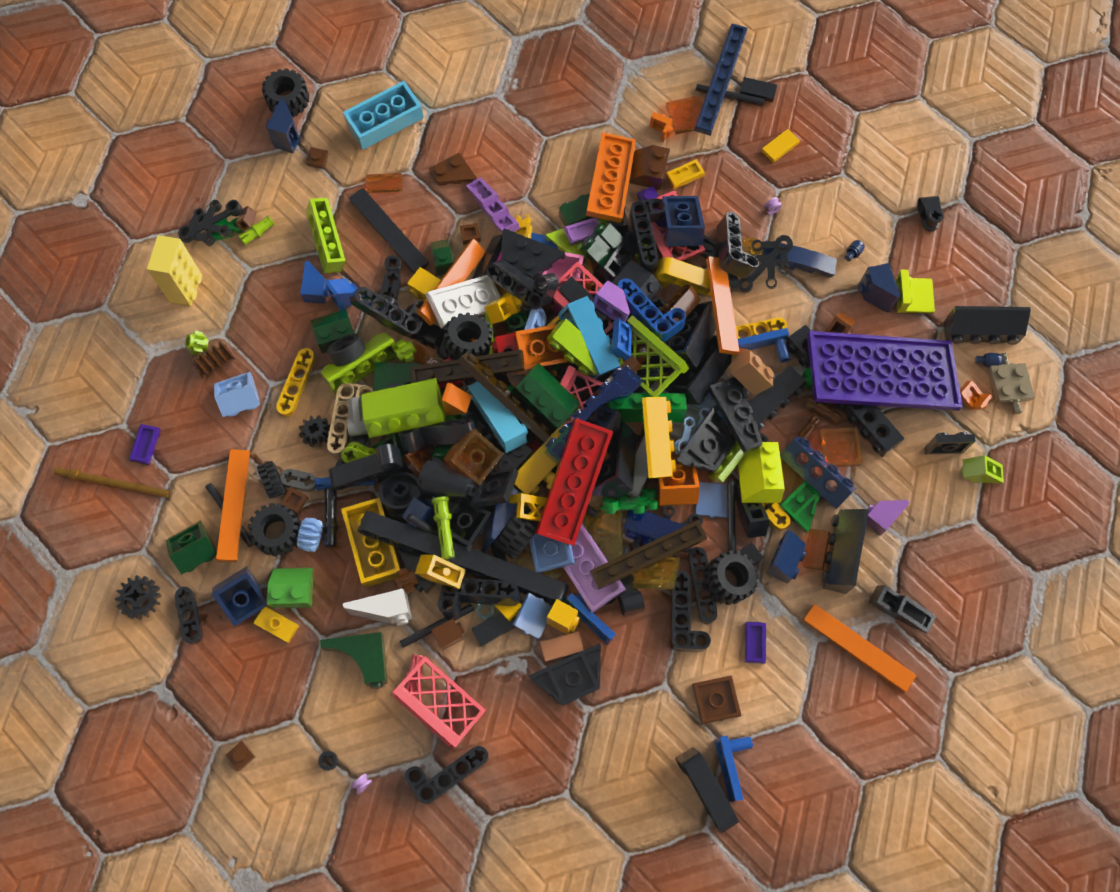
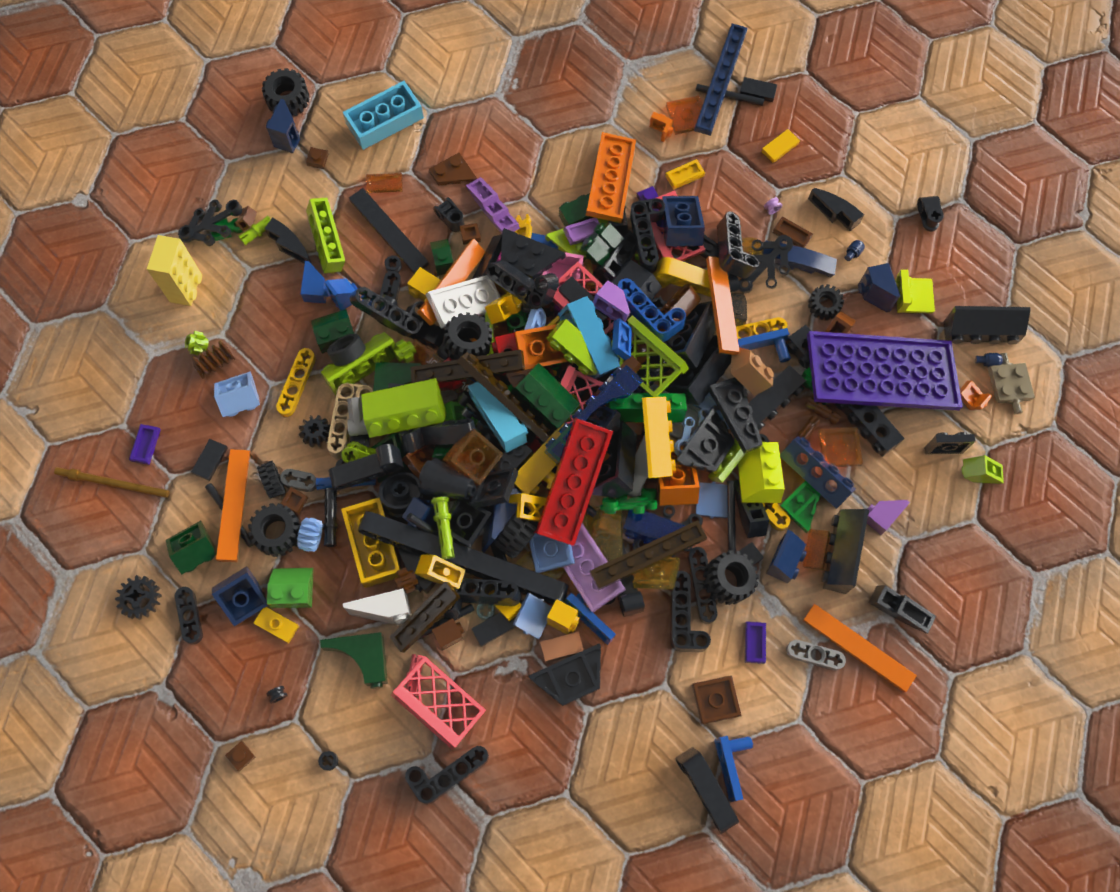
lavender bush [351,774,372,794] -> none
orange slope [442,383,472,416] -> none
reddish brown slope [629,145,670,190] -> none
none -> black tile [191,439,228,481]
none -> black slope [265,217,312,264]
none -> black bush [266,686,288,704]
none -> dark brown plate [390,581,461,653]
none -> black piece [433,197,465,232]
none -> clear smoke slope [731,293,747,326]
none -> reddish brown tile [772,216,813,248]
none -> light grey beam [786,640,846,670]
none -> black slope [808,188,865,231]
none -> black tyre [808,284,844,321]

